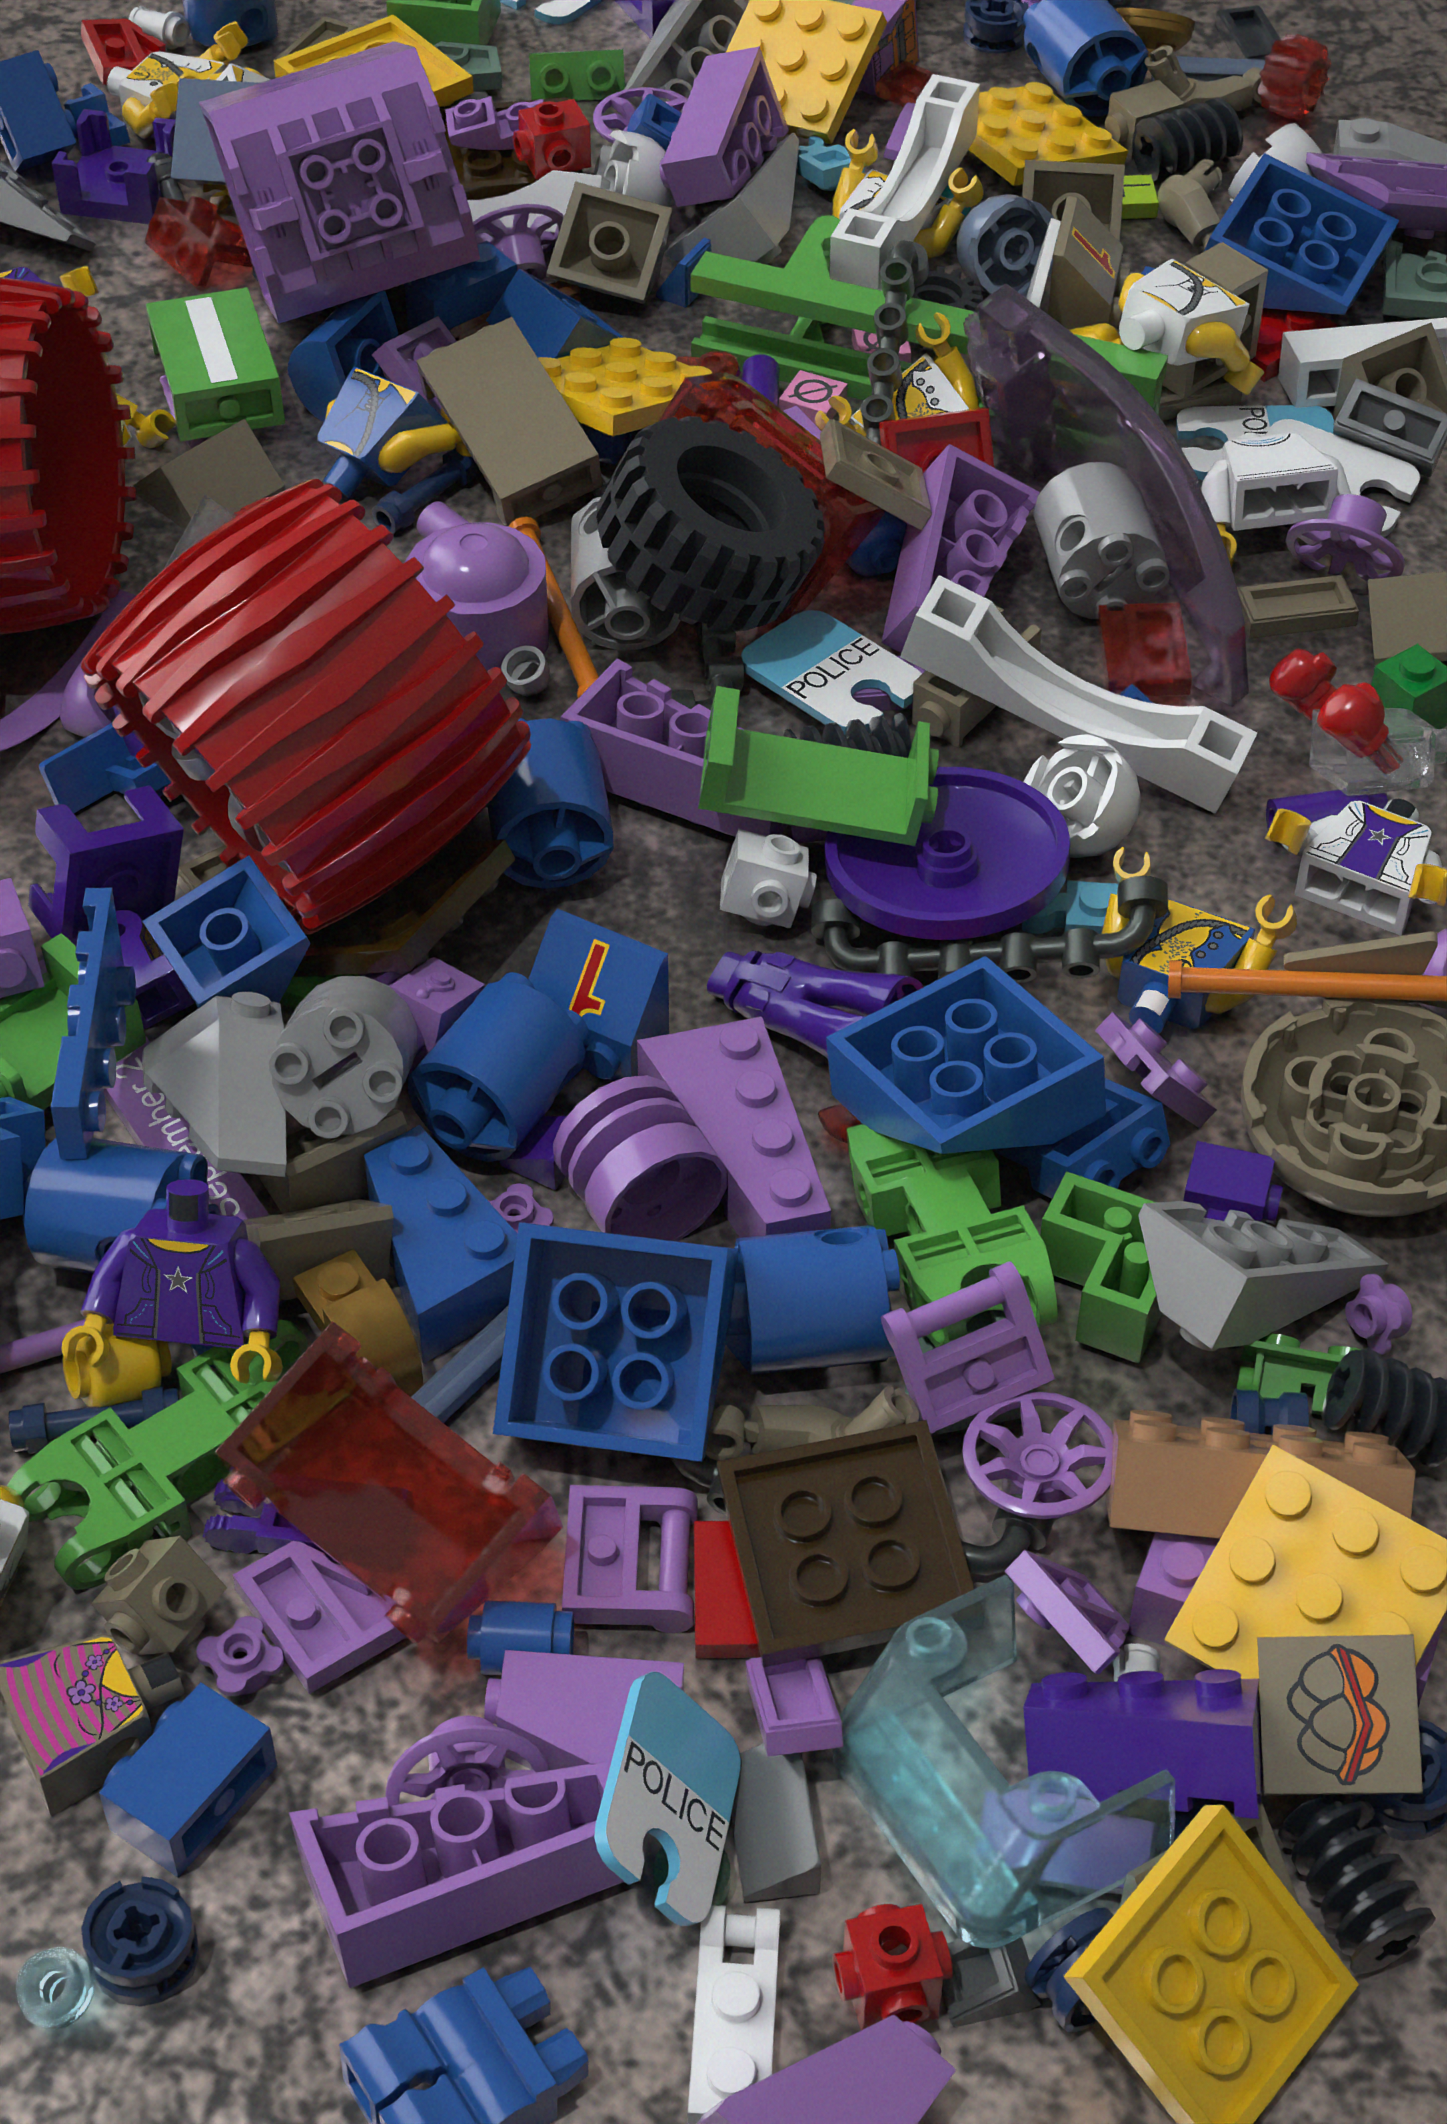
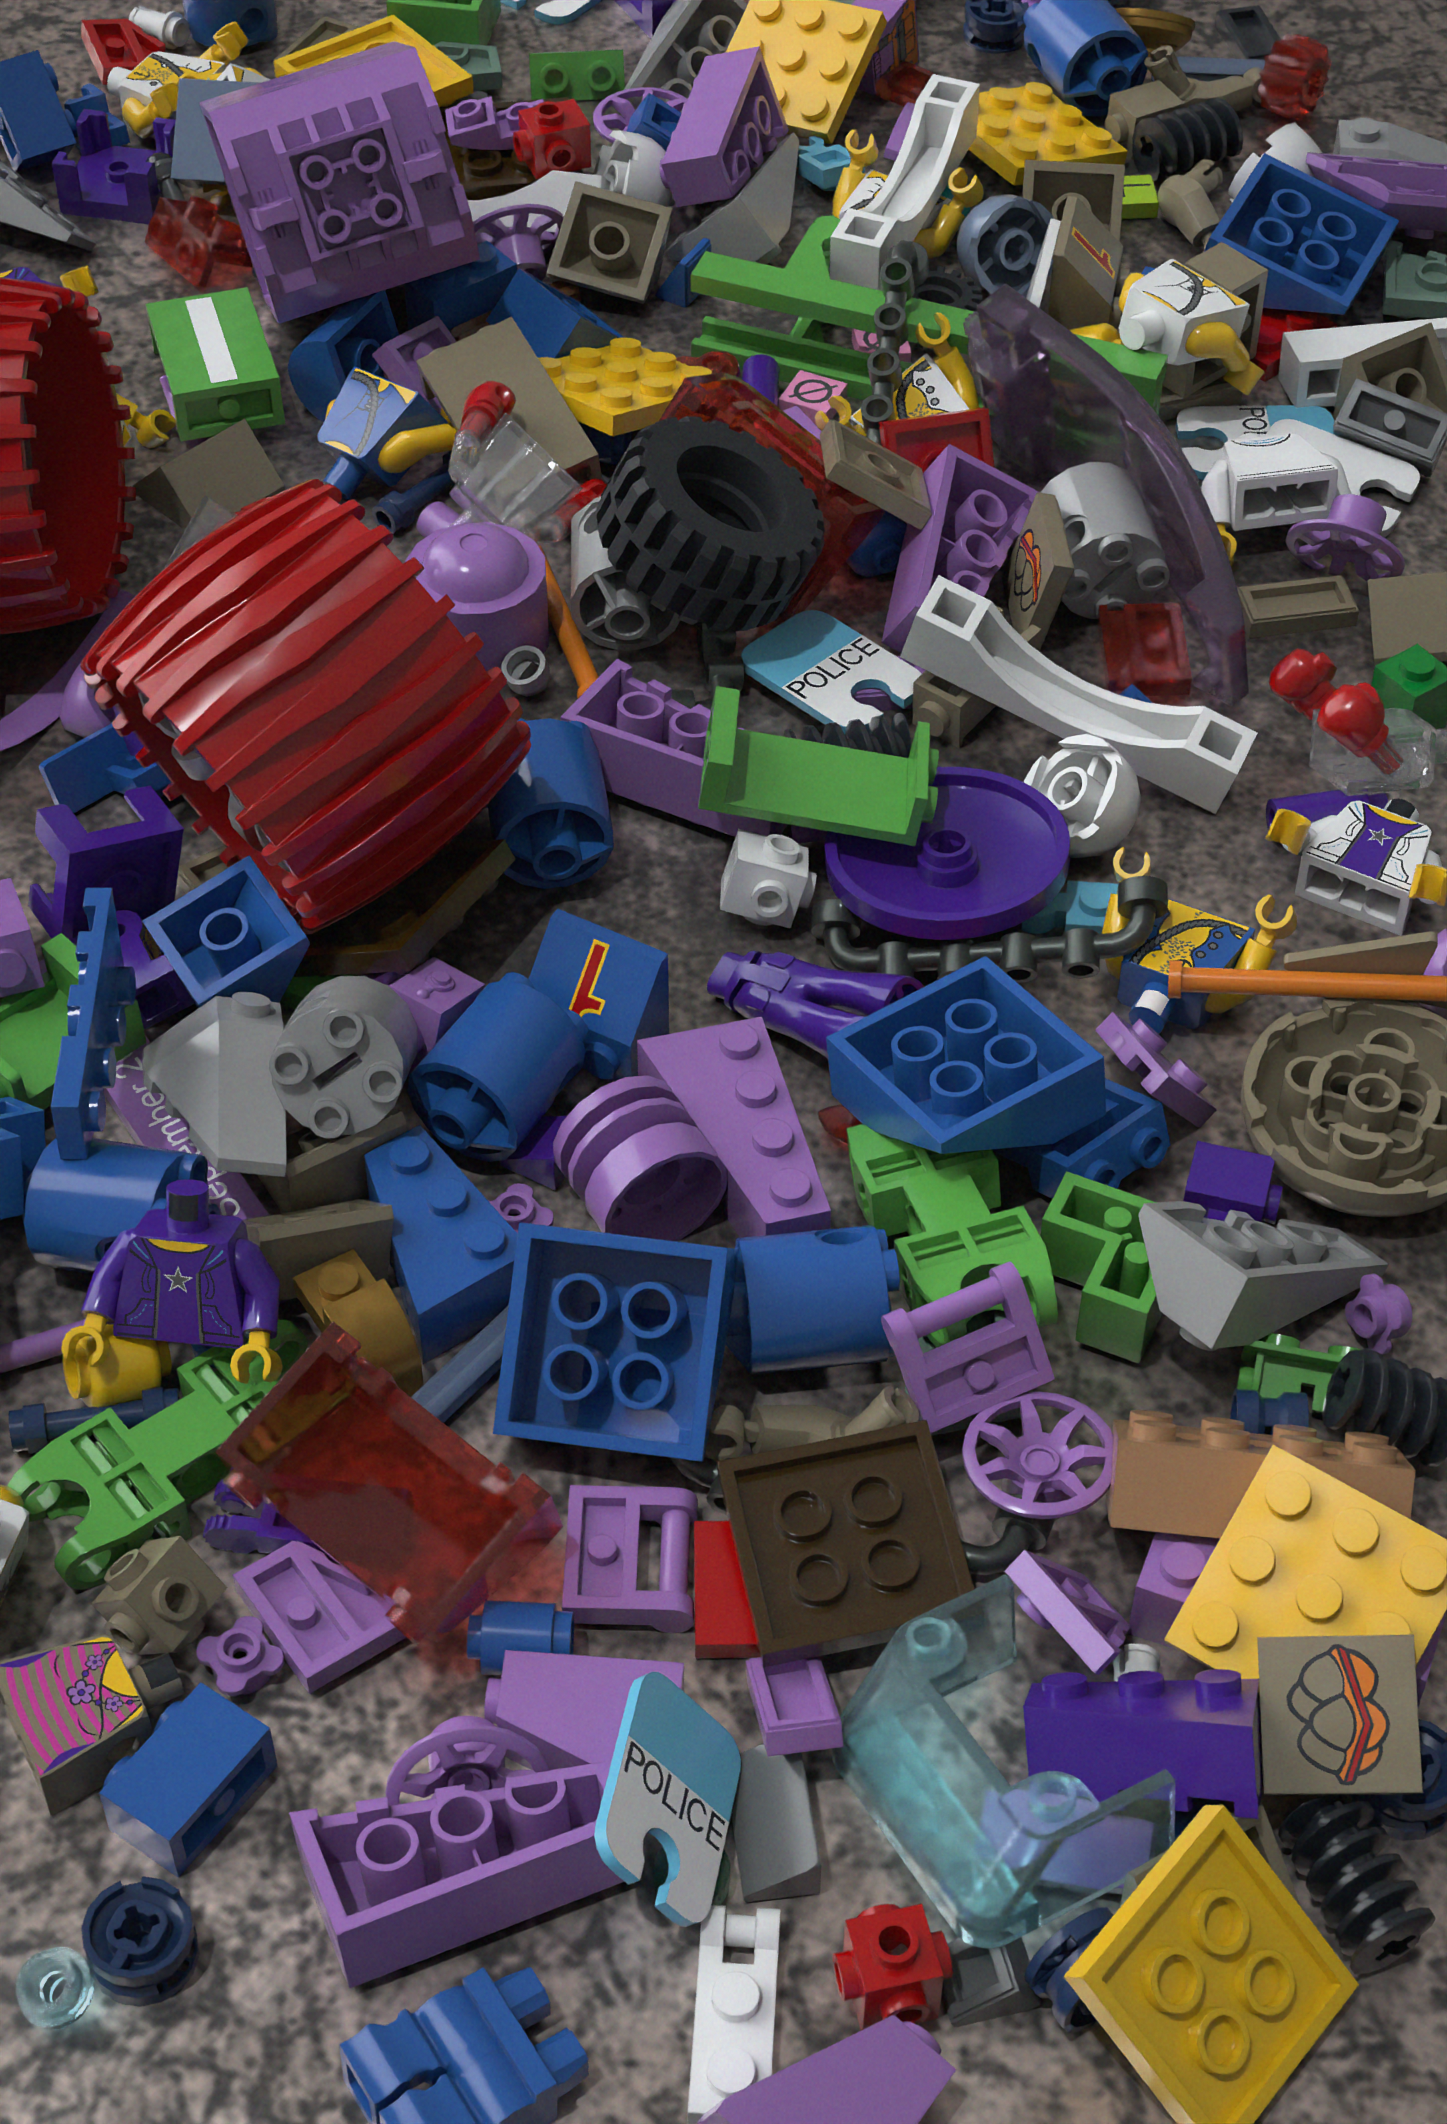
none -> clear torso [448,381,607,546]
none -> dark tan tile [1002,492,1074,648]

